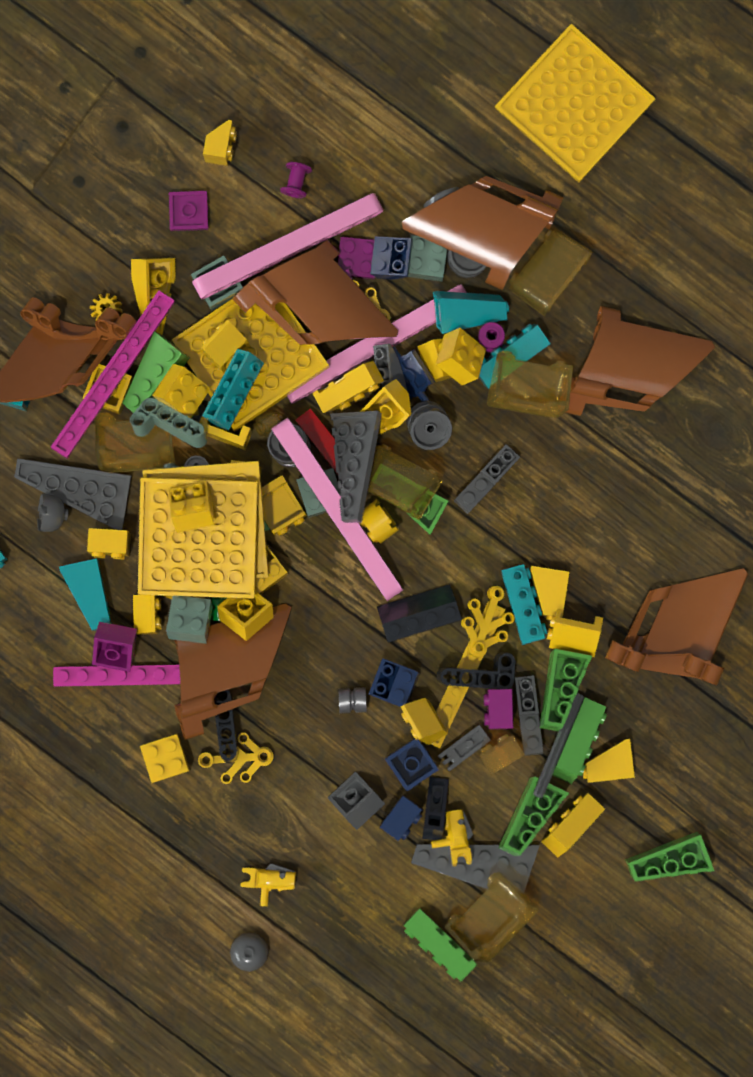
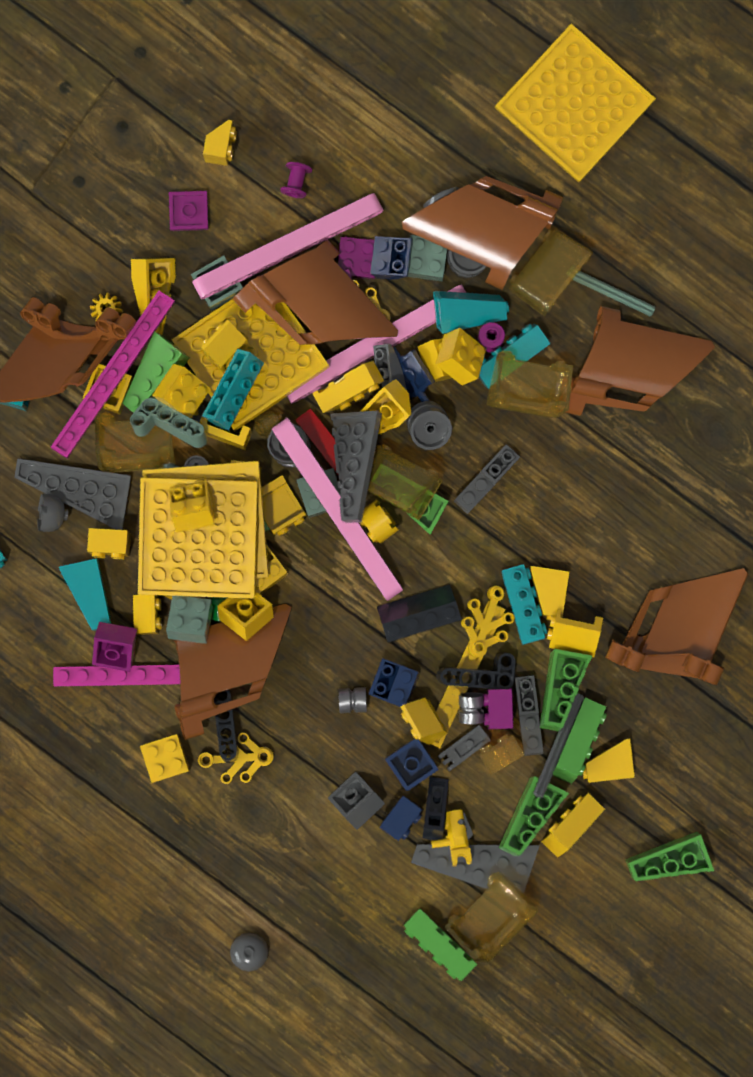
yellow piece [241,864,296,906] -> none
none -> flat silver wheel [459,692,484,724]
none -> sand green axle [567,268,655,316]

